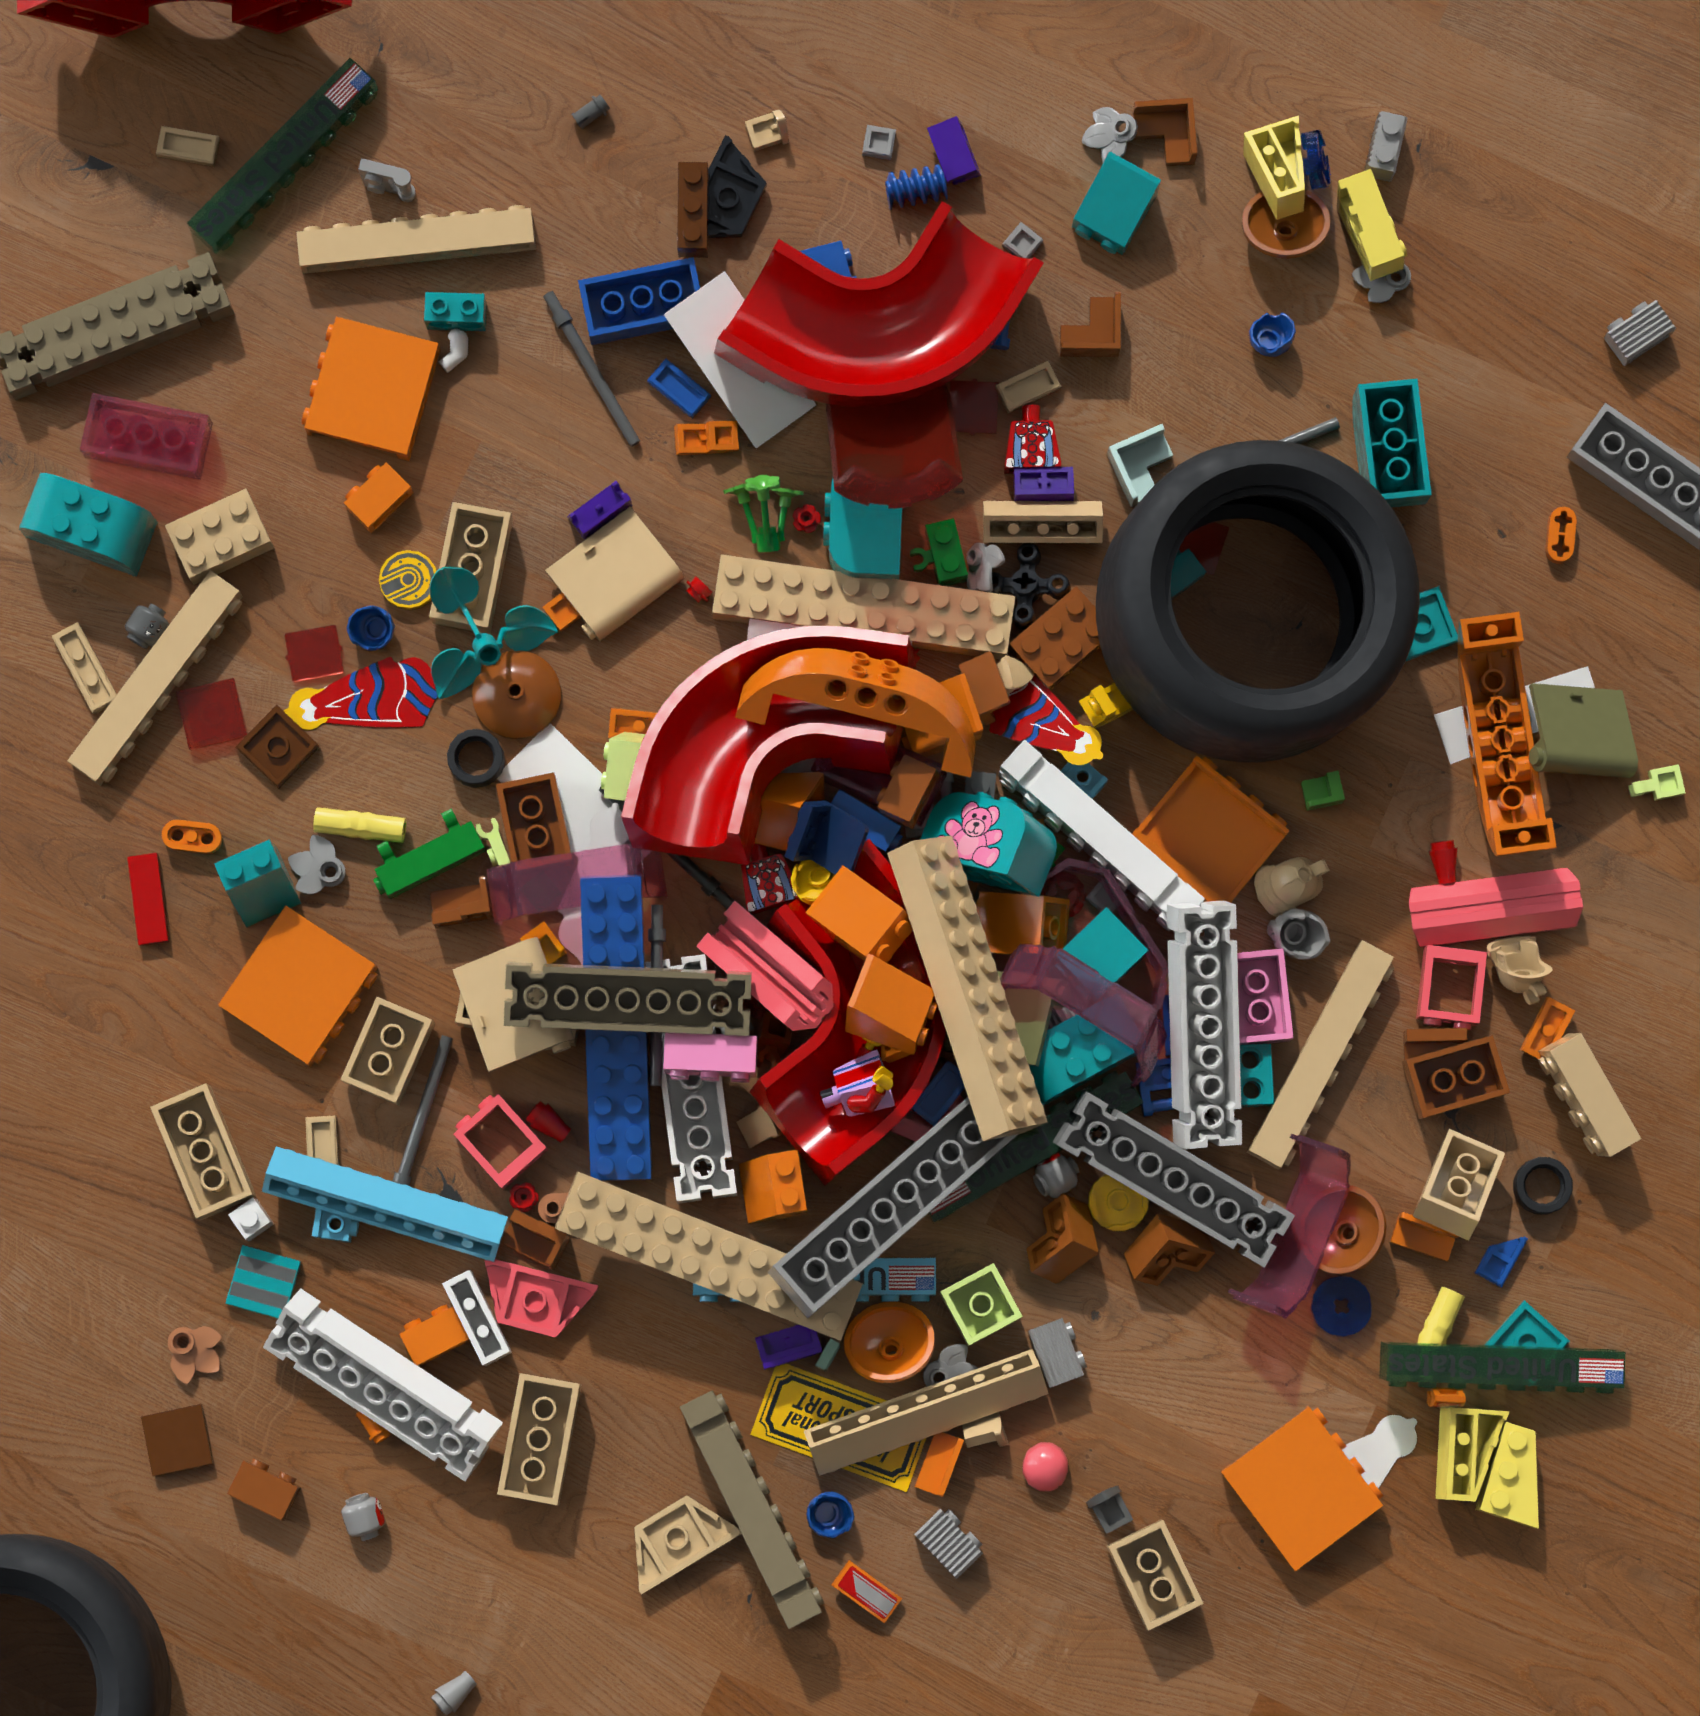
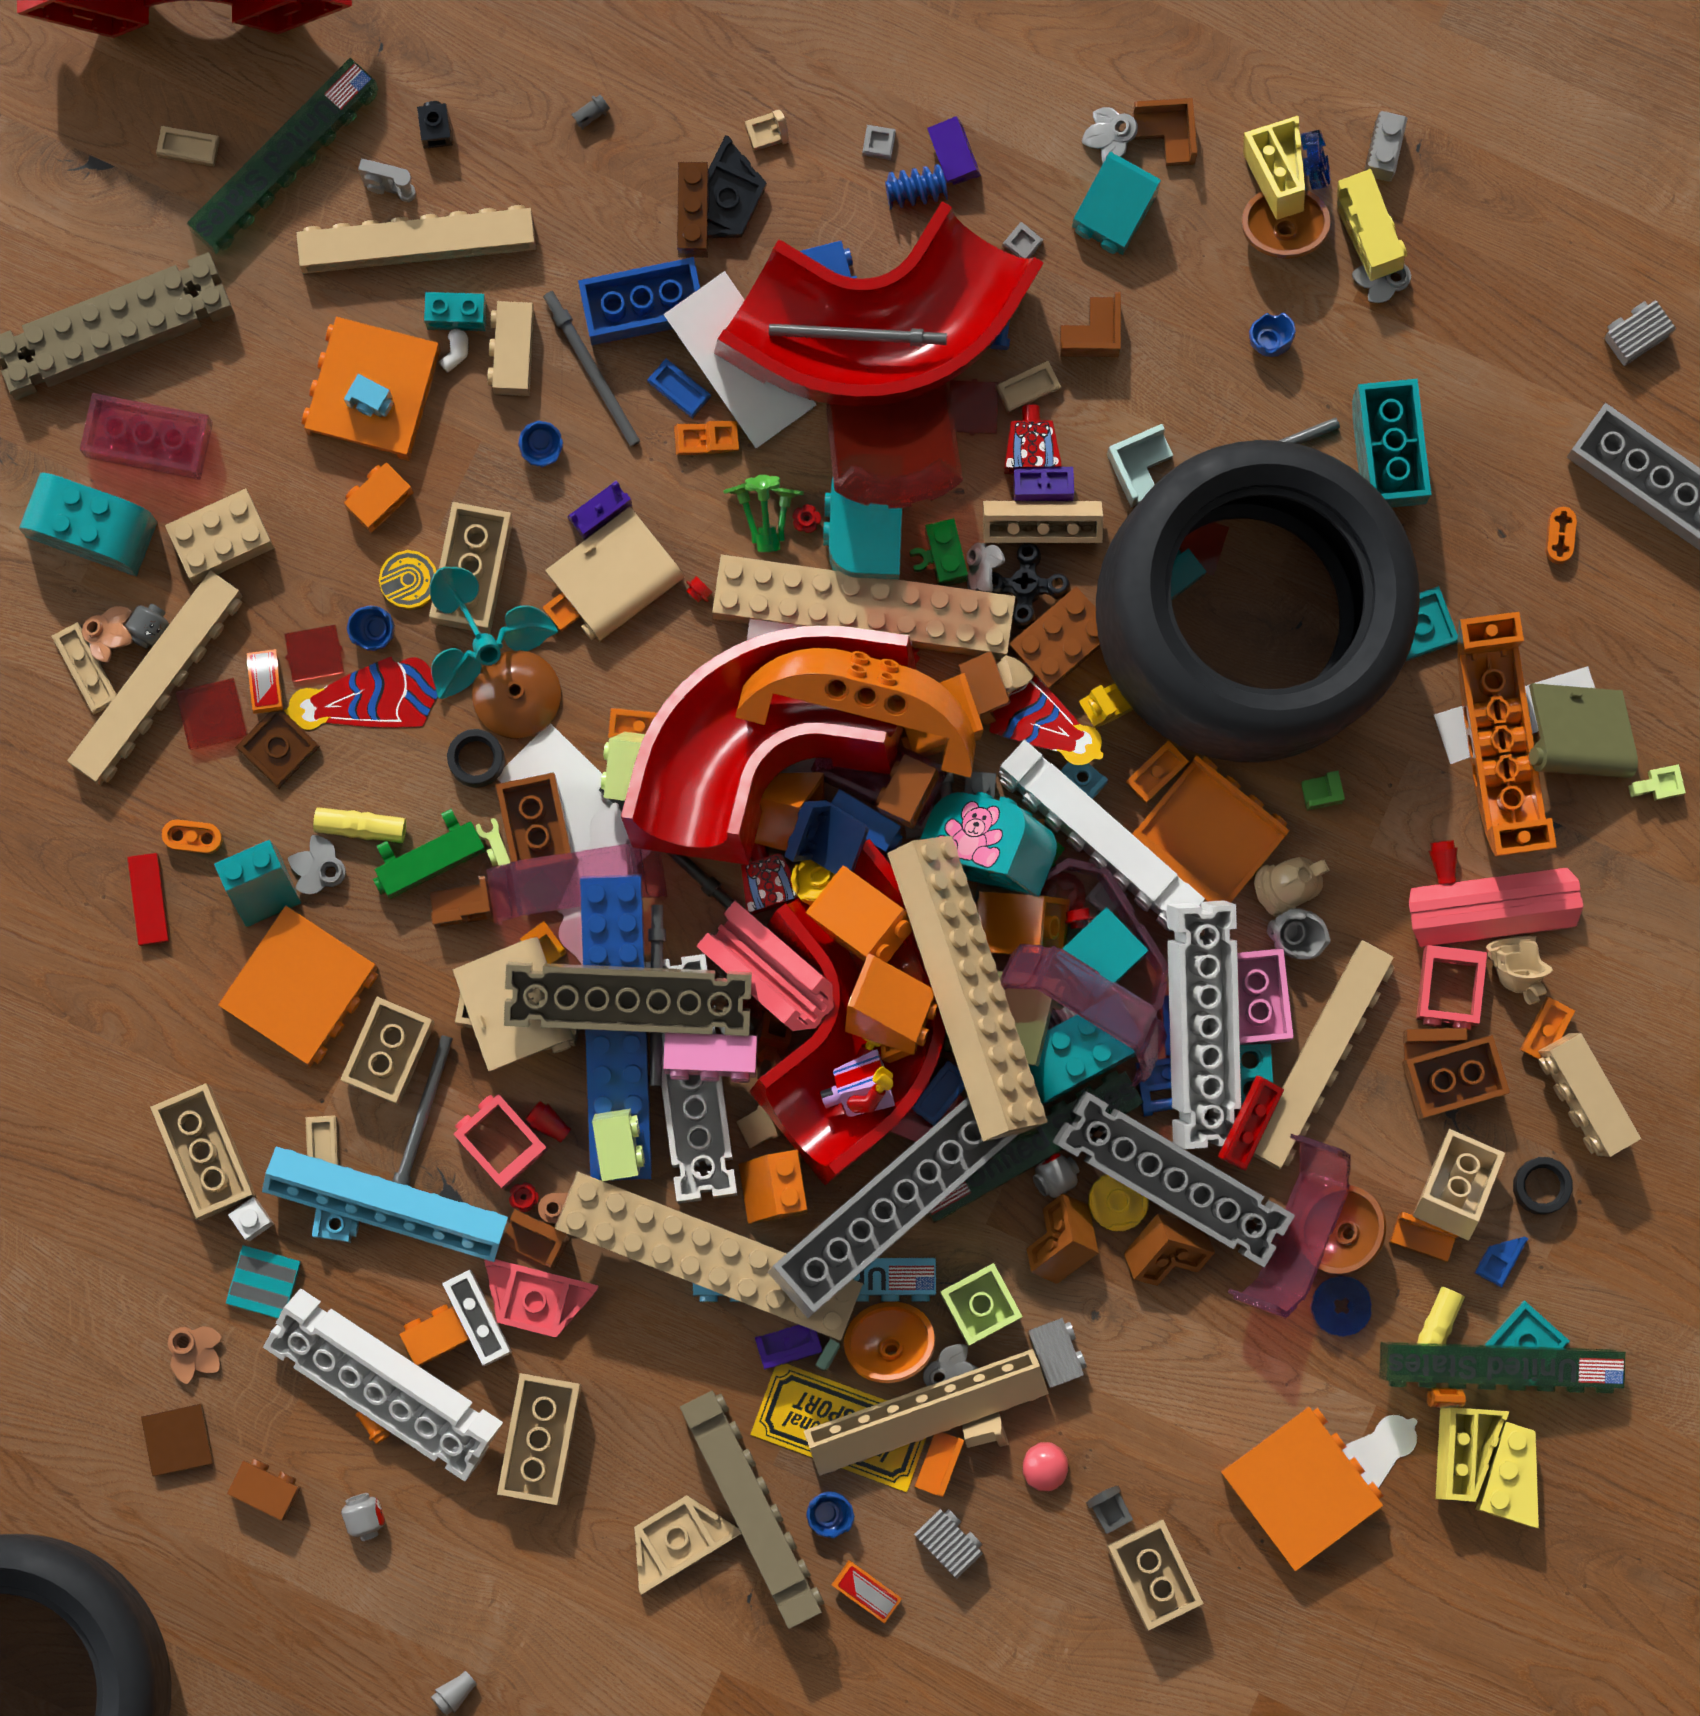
none -> nougat plate [82,606,133,663]
none -> slope [247,649,283,714]
none -> medium azure brick [344,374,393,417]
none -> black brick [417,101,453,149]
none -> tan brick [487,301,534,396]
none -> blue hair [518,420,563,467]
none -> yellowish green brick [592,1108,645,1181]
none -> dark grey bar [769,324,947,347]
none -> red plate [1064,908,1094,929]
none -> orange plate [1125,740,1189,804]
none -> red tile [1218,1075,1284,1171]

